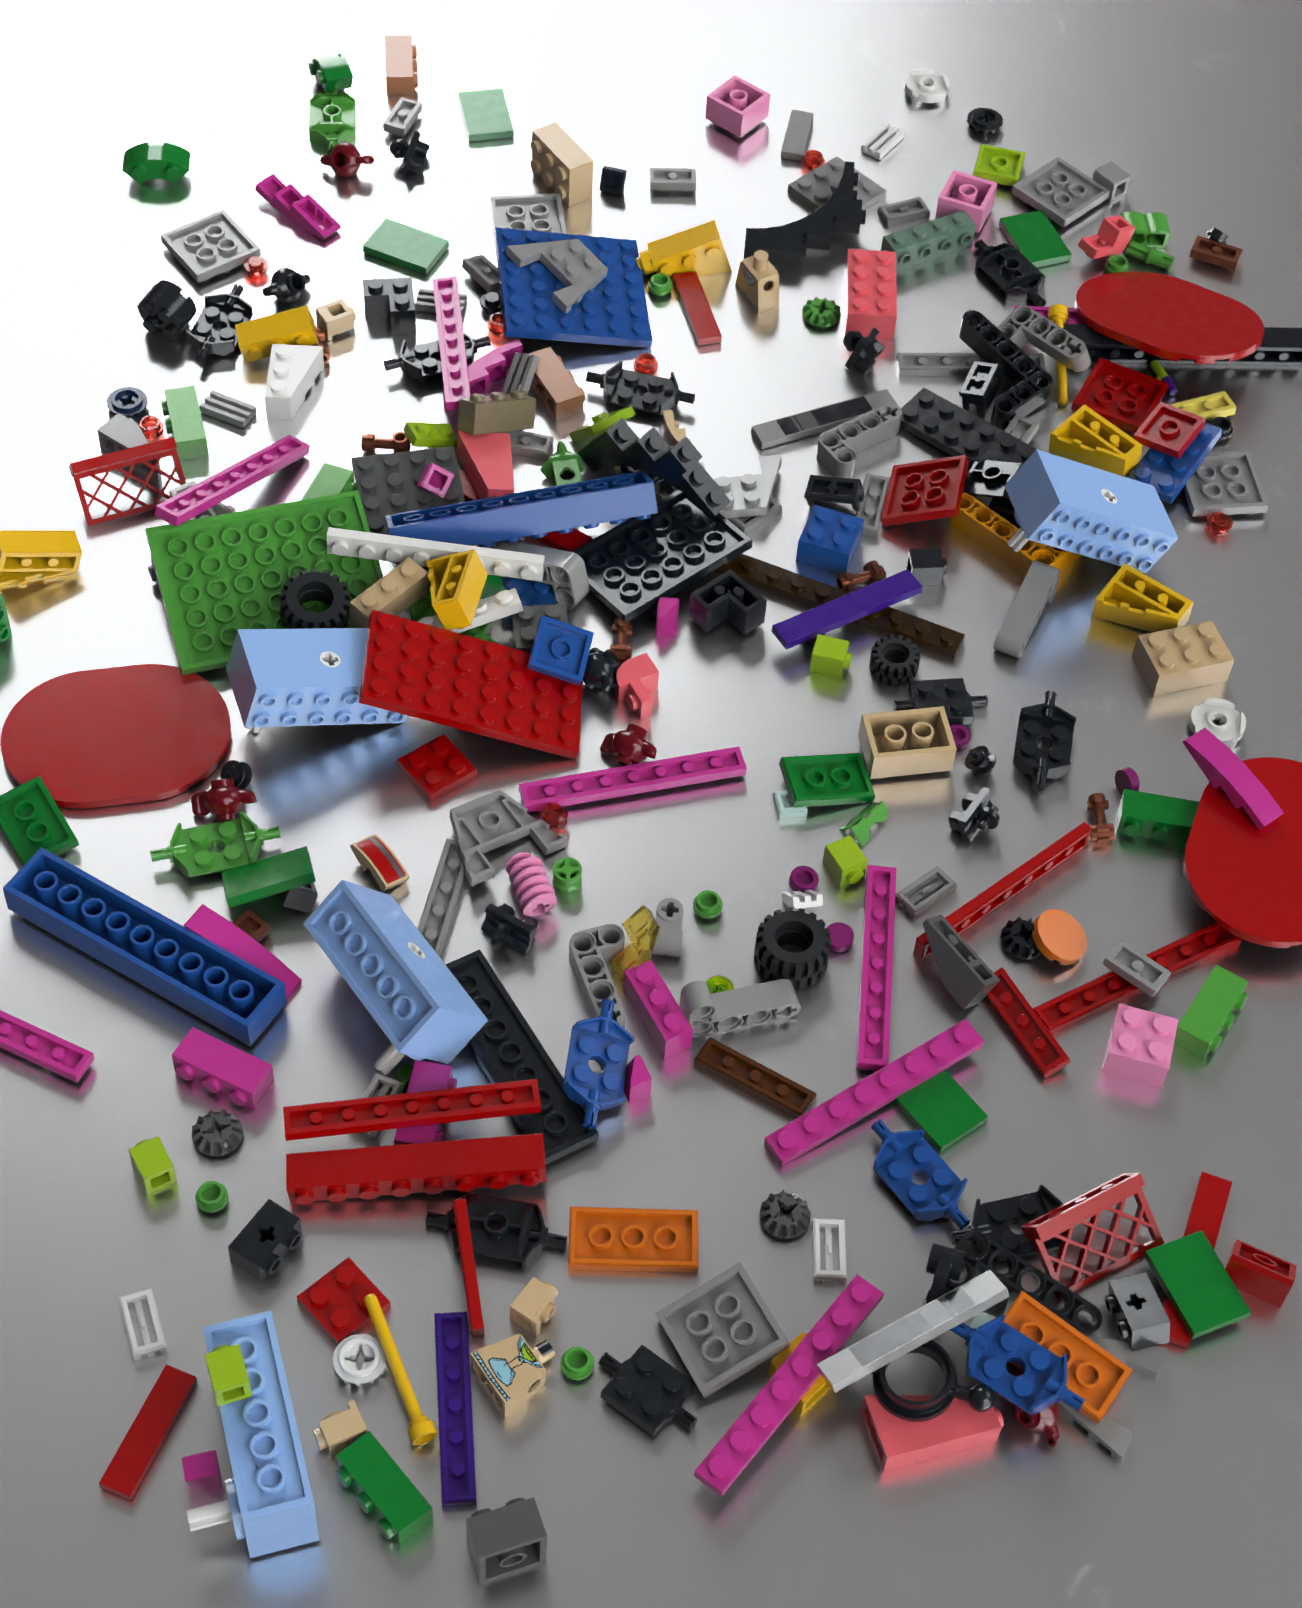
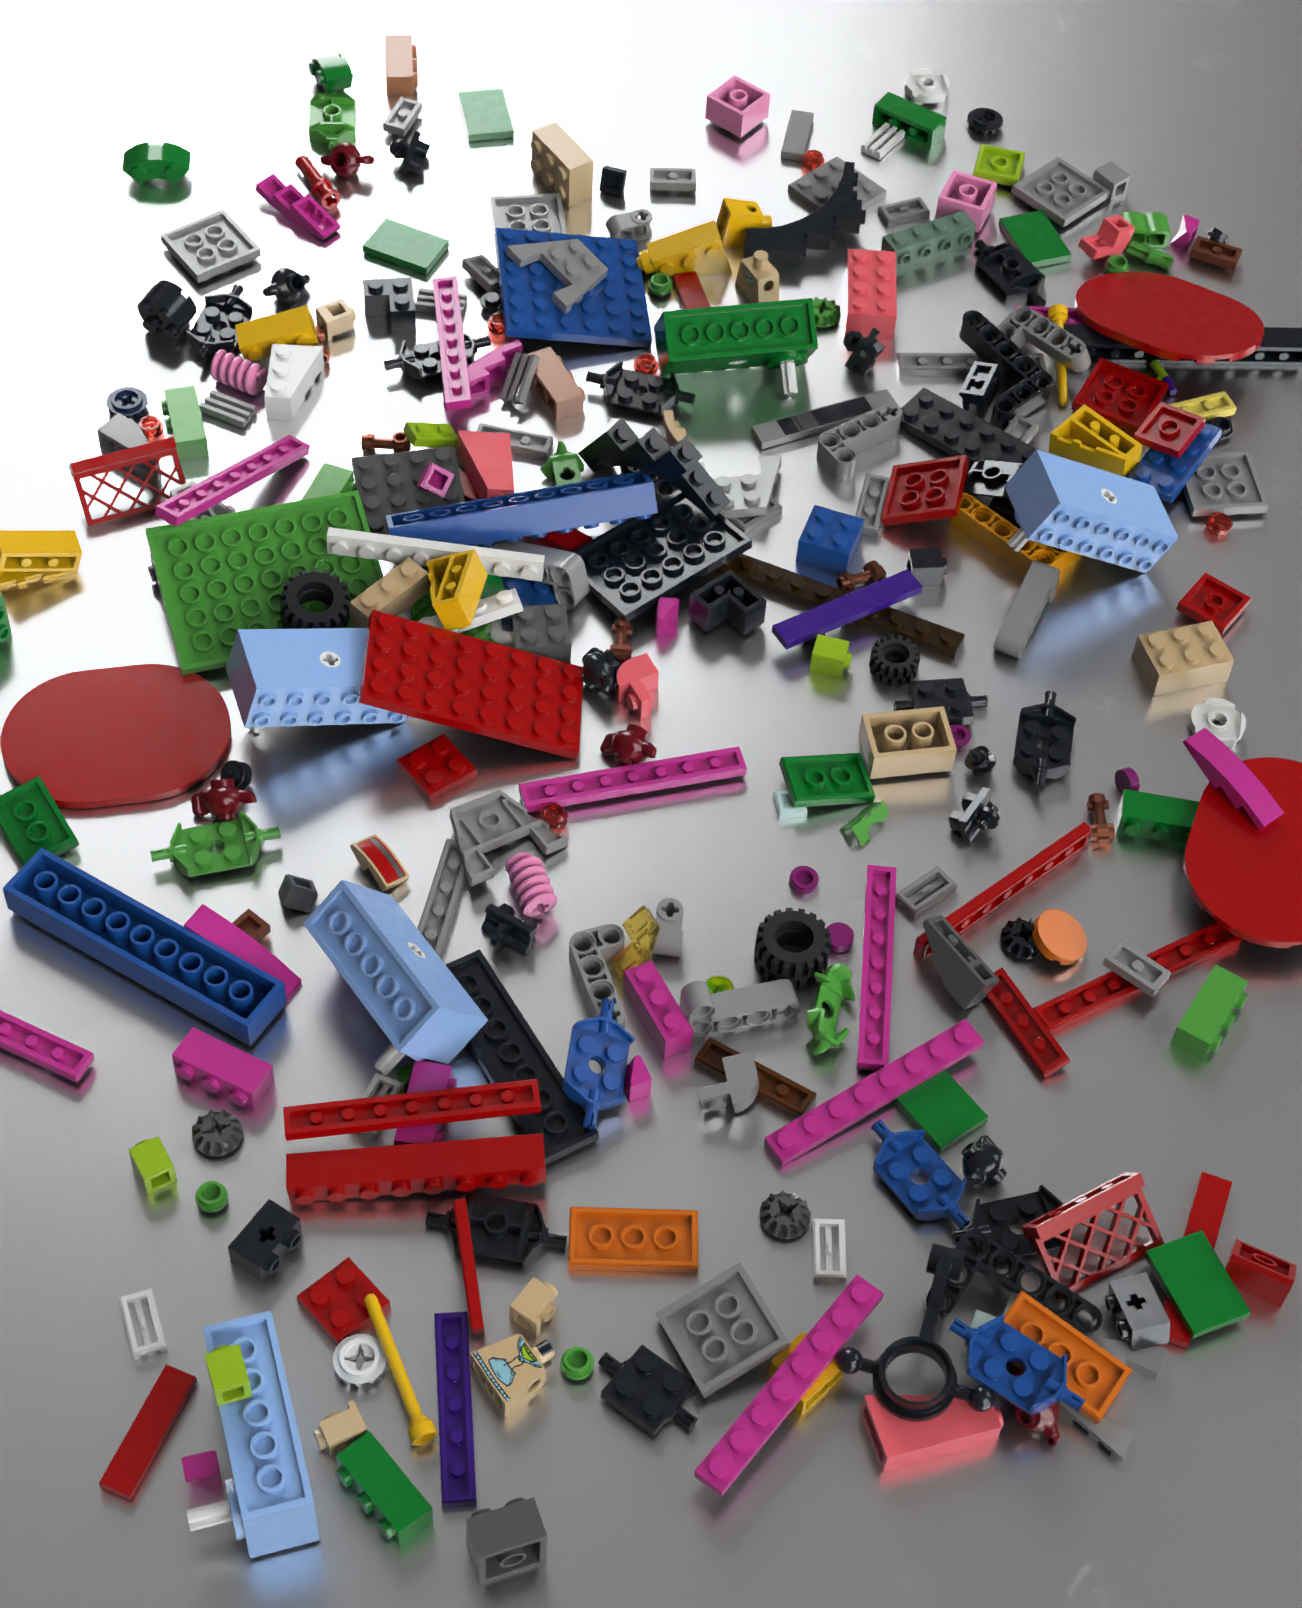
green tile [222,846,316,908] -> none
clear red plate [244,256,268,279] -> none
dark tan brick [458,390,536,435] -> none
blue plate [527,615,594,686] -> none
bright green wheel [552,857,582,894] -> none
lime plate [569,406,635,442] -> none
bright green plate [693,890,723,919] -> none
white tile [782,890,823,909] -> none
black hinge [804,475,865,511] -> none
tile [817,1270,1009,1393] -> none
lime brick [822,835,868,887] -> none
yellow wedge [1092,563,1193,632] -> none
bright pink brick [1102,1003,1179,1088] -> none
none -> bright pink piece [211,349,268,396]
none -> red pin [295,155,341,209]
none -> light grey piece [606,208,653,242]
none -> green piece [654,298,818,395]
none -> light grey brick [697,1051,759,1114]
none -> yellow torso [716,198,773,249]
none -> bright green piece [806,963,856,1055]
none -> green brick [872,92,947,149]
none -> black piece [961,1135,1007,1189]
none -> dark pink slope [1170,214,1200,251]
none -> red plate [1176,573,1251,635]

